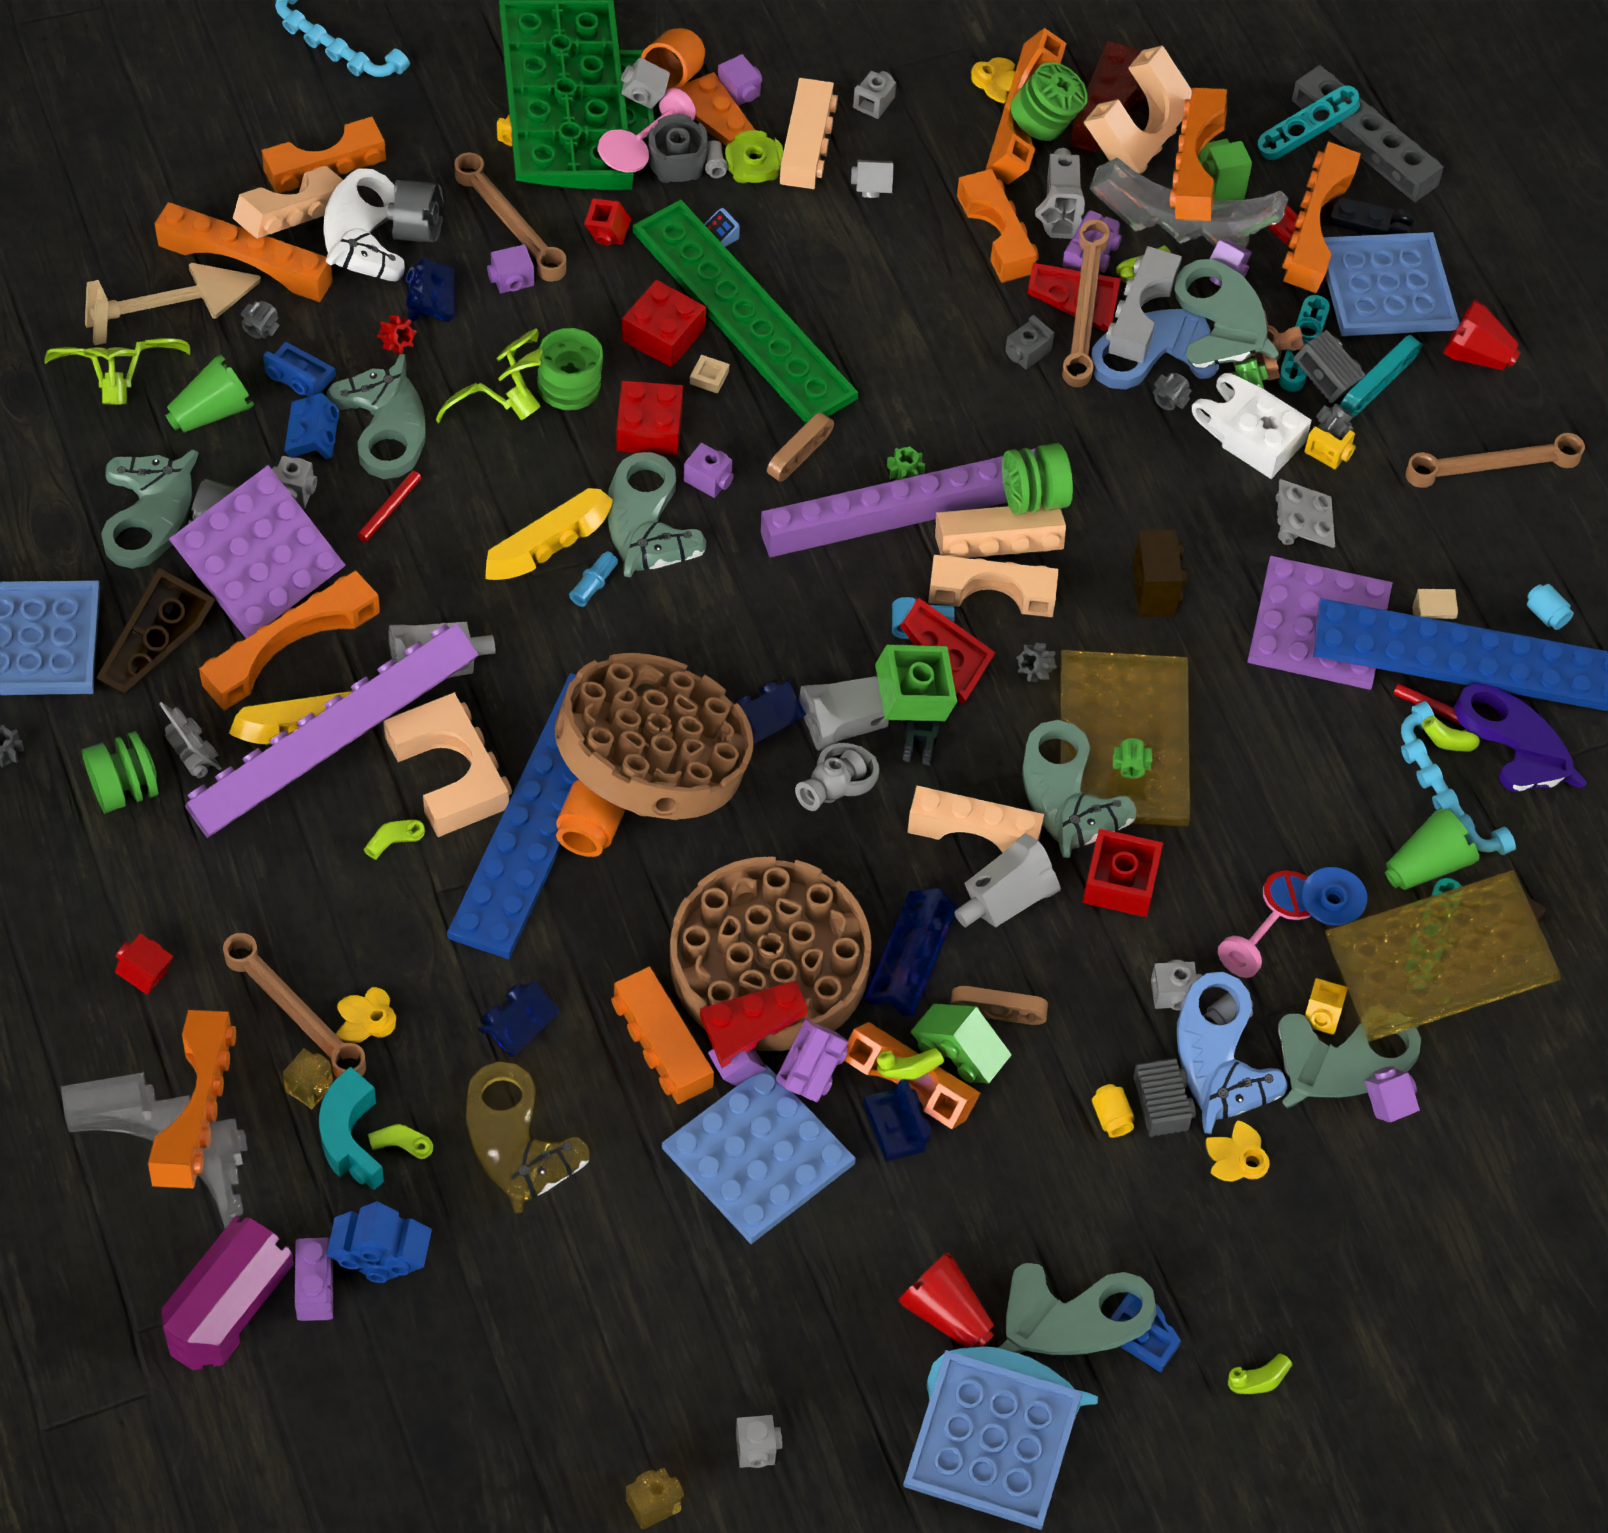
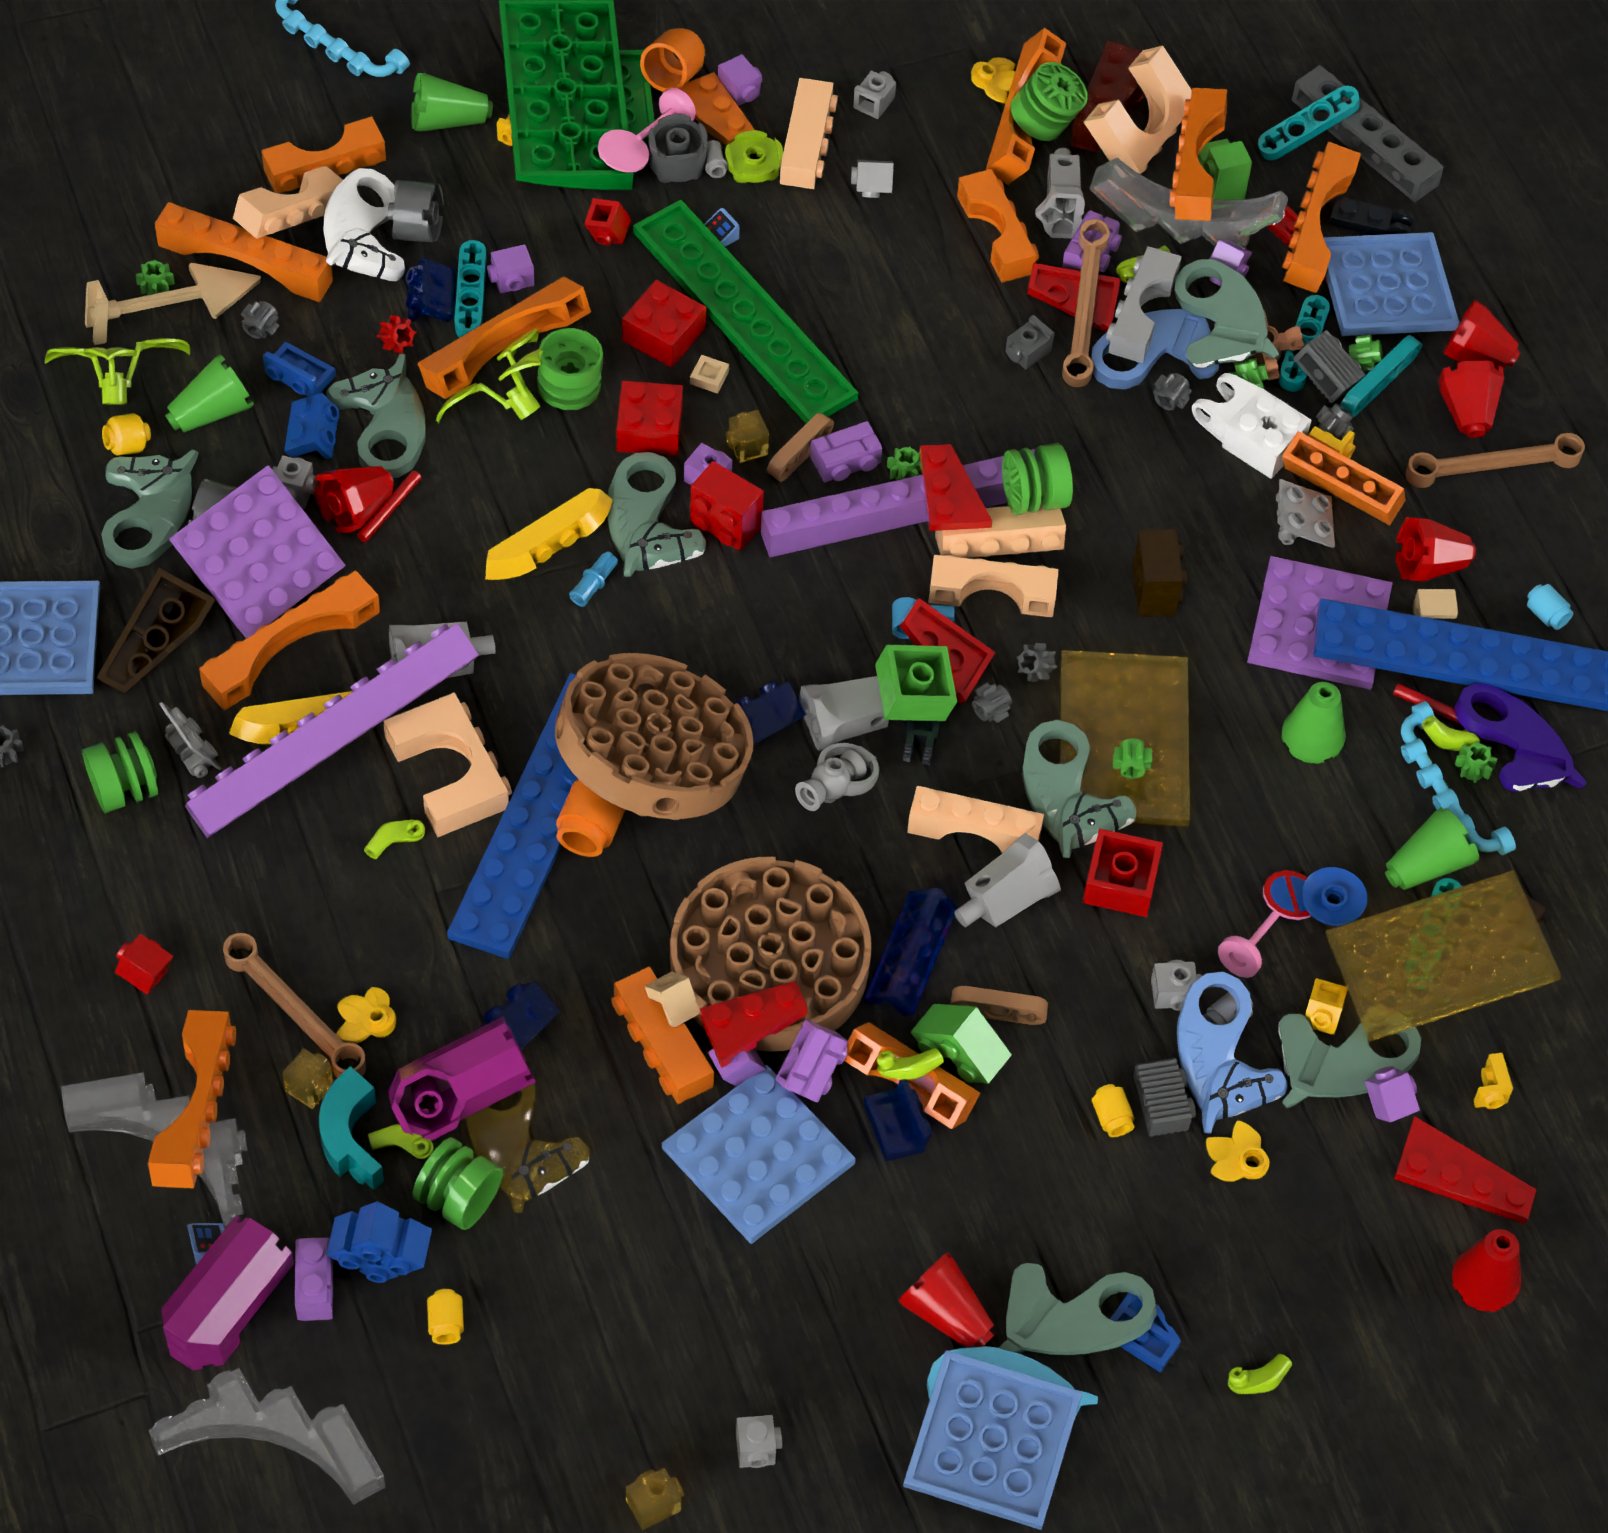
medium nougat piece [454,152,566,282] -> none
light grey brick [621,57,670,109] -> none
none -> yellow head [102,413,151,456]
none -> bright green gear [135,260,175,295]
none -> clear arch [148,1368,385,1505]
none -> slope [187,1223,224,1265]
none -> red cone [314,466,394,533]
none -> magenta brick [388,1017,535,1140]
none -> bright green cone [411,73,493,132]
none -> bright green wheel [412,1137,503,1230]
none -> orange arch [418,276,591,399]
none -> yellow brick [427,1289,464,1345]
none -> teal beam [454,240,487,338]
none -> tan panel [644,972,700,1027]
none -> red brick [690,461,764,552]
none -> clear yellow brick [725,410,769,463]
none -> medium lavender brick [810,421,882,483]
none -> red wing [919,444,993,531]
none -> dark grey gear [972,682,1012,723]
none -> bright green cone [1281,682,1346,764]
none -> orange brick [1282,431,1406,526]
none -> bright green gear [1349,334,1383,372]
none -> red wing [1394,1116,1537,1224]
none -> red cone [1395,517,1476,581]
none -> red cone [1438,360,1504,438]
none -> red cone [1452,1229,1522,1312]
none -> bright green gear [1455,741,1497,783]
none -> yellow bracket [1474,1053,1513,1109]

